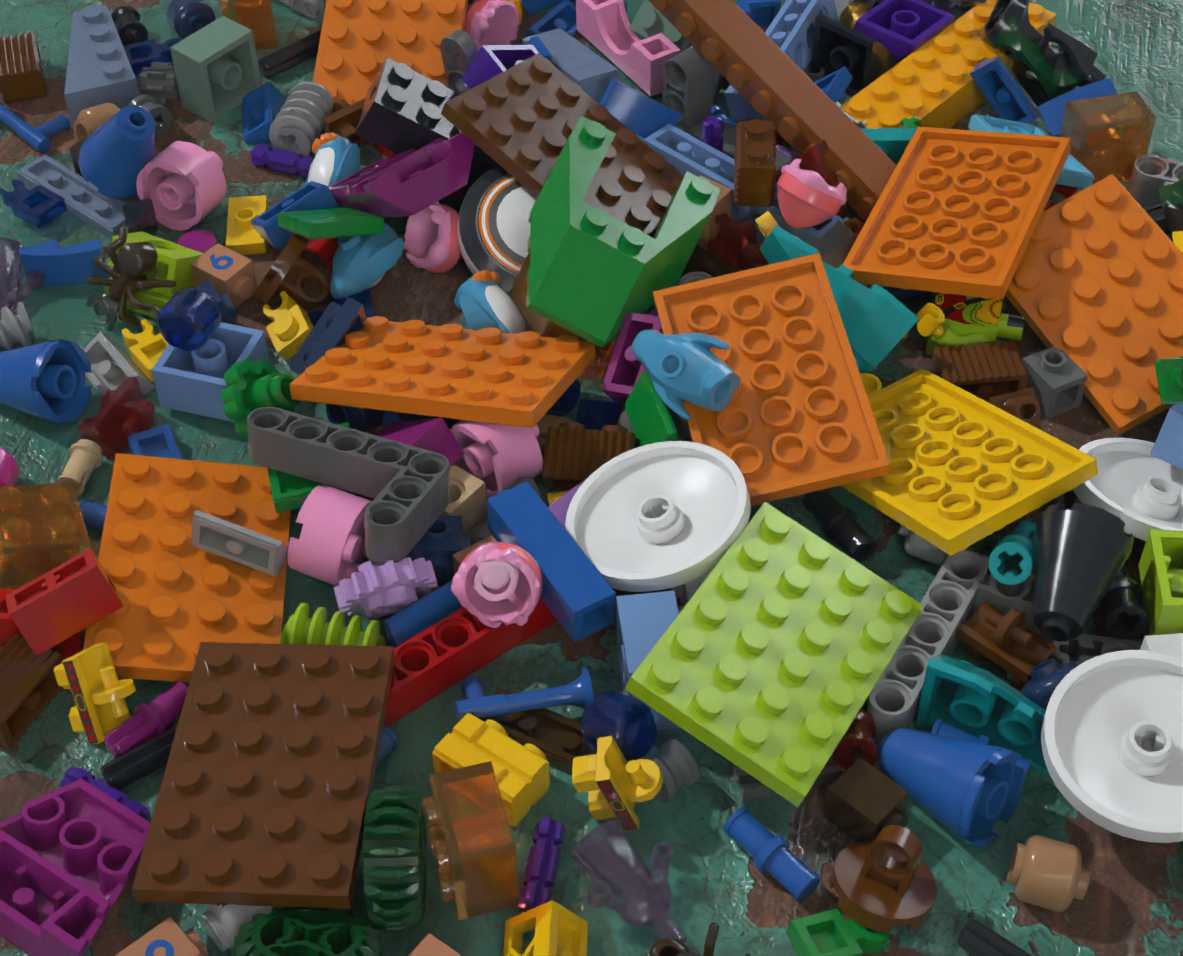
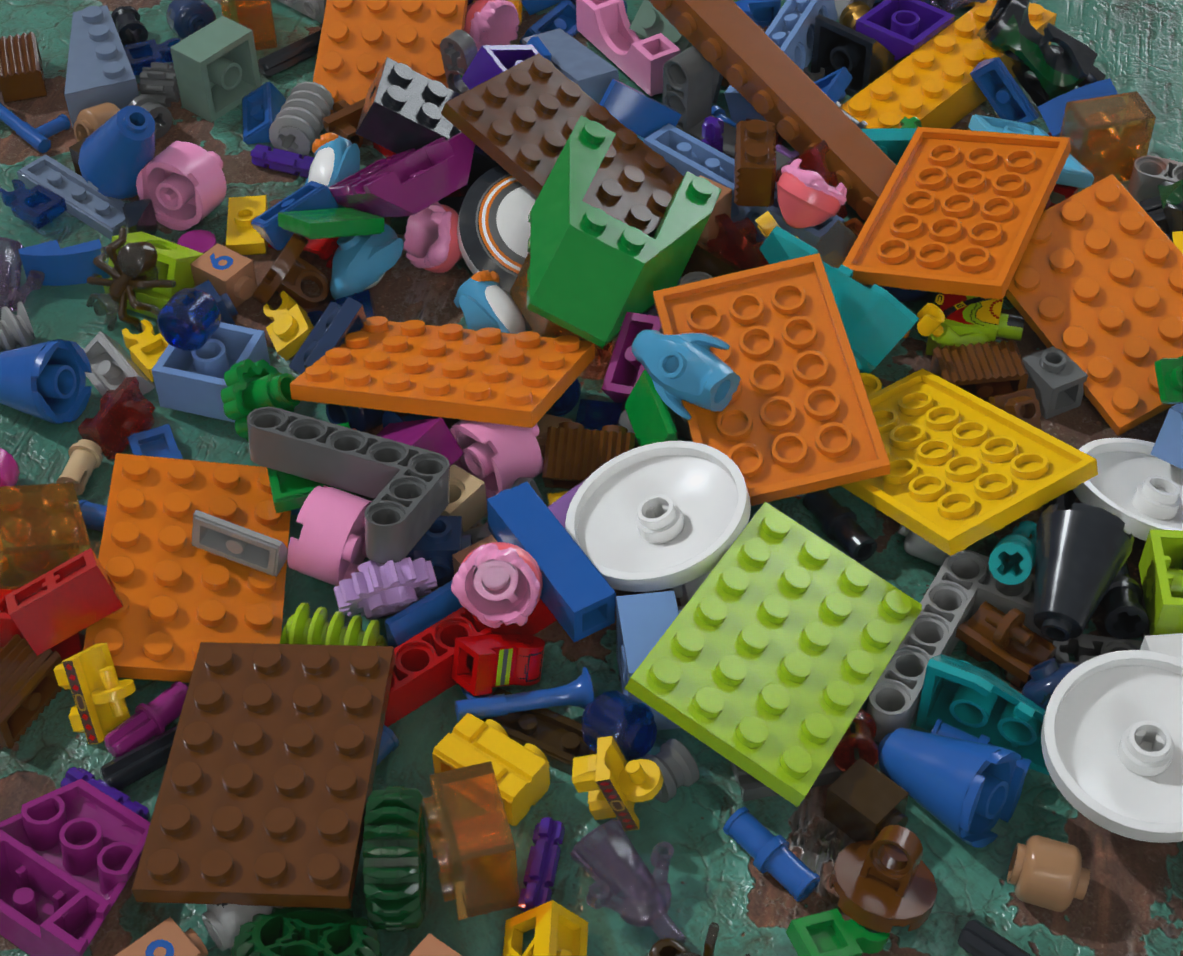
none -> red leg [451,633,545,696]

